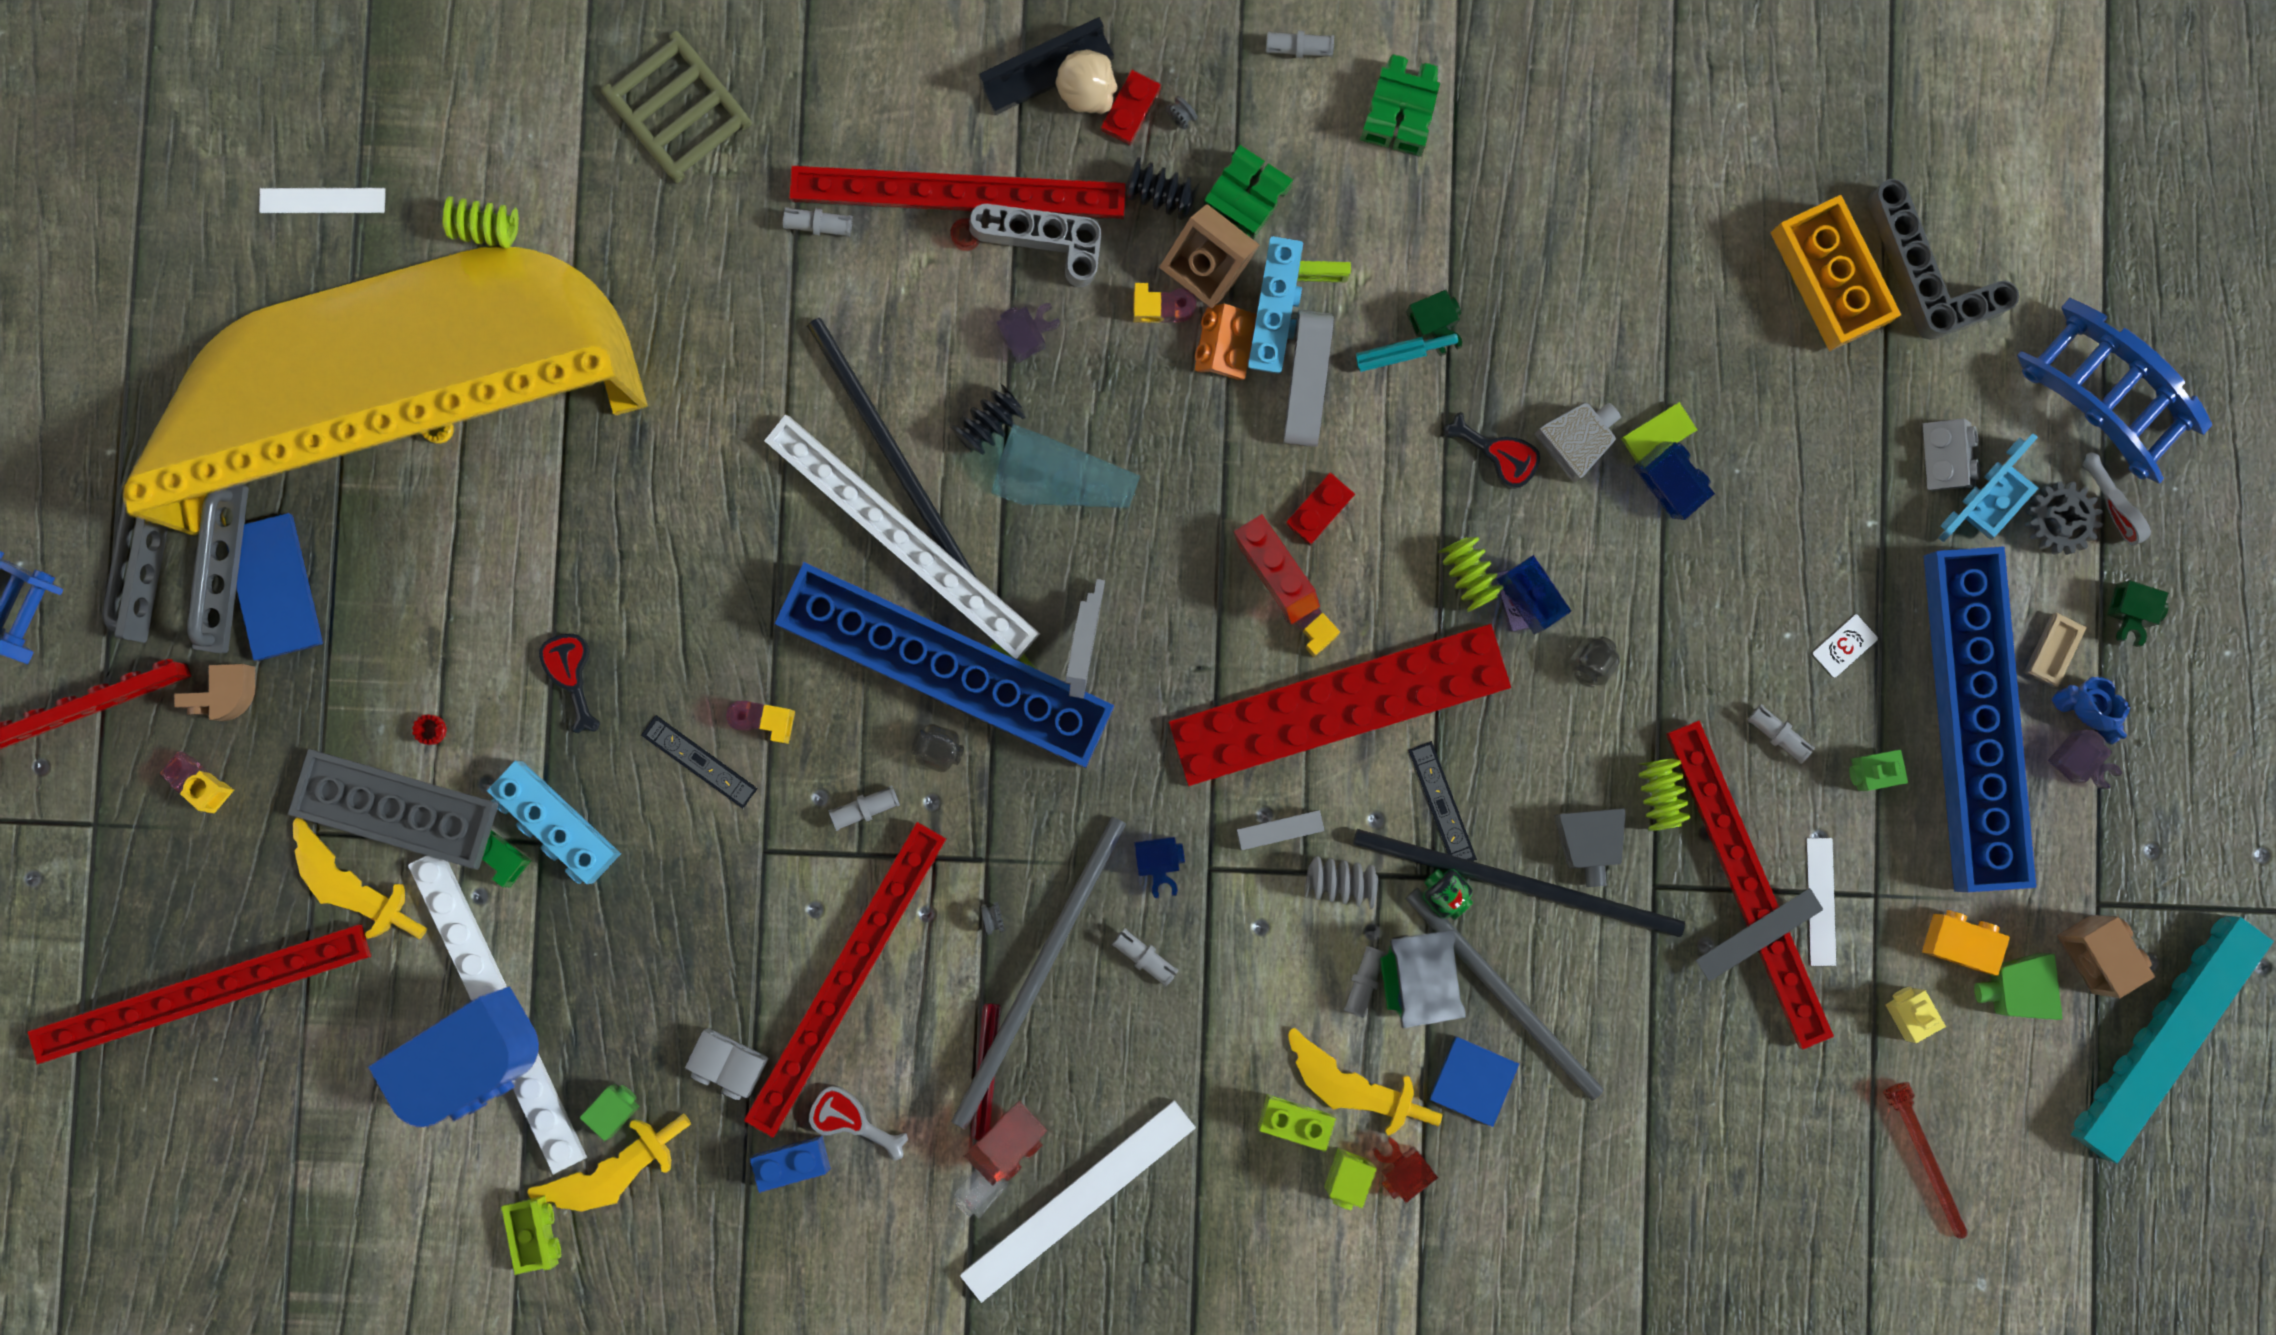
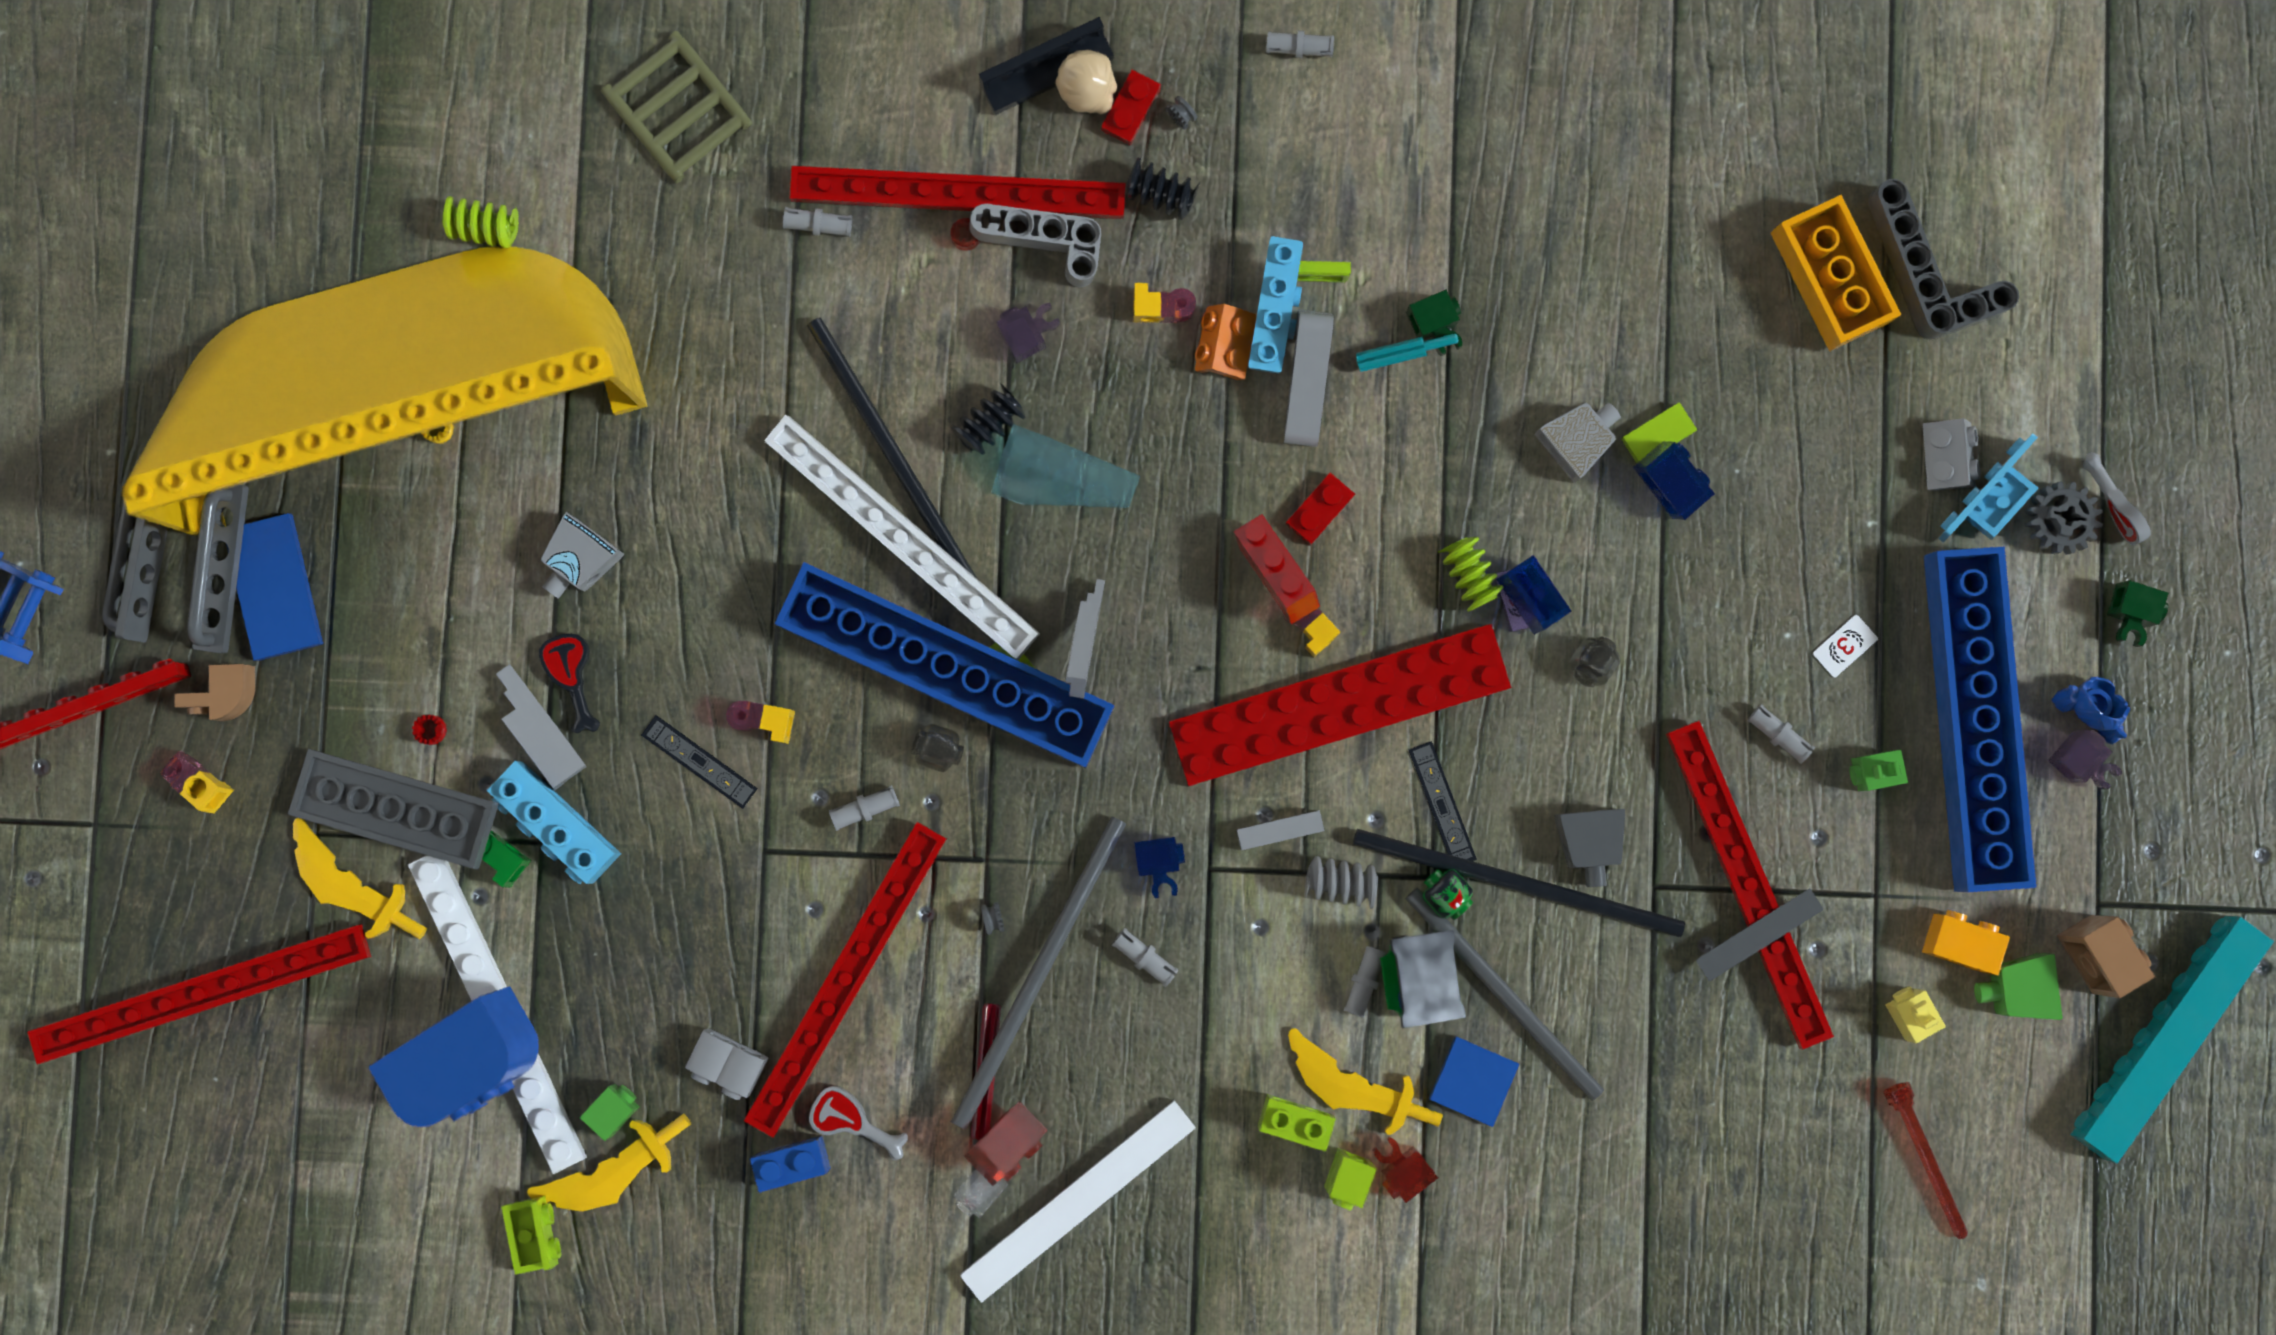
white sticker [259,188,385,213] -> none
medium nougat brick [1159,204,1260,308] -> none
green hips [1204,144,1293,240] -> none
green hips [1360,54,1440,157] -> none
black piece [1443,412,1541,489] -> none
lime piece [1638,759,1691,831] -> none
white sticker [1807,838,1836,966] -> none
blue fence [2017,298,2212,484] -> none
tan tile [2024,612,2087,688] -> none
none -> light grey piece [496,664,586,791]
none -> light grey torso [541,512,624,599]

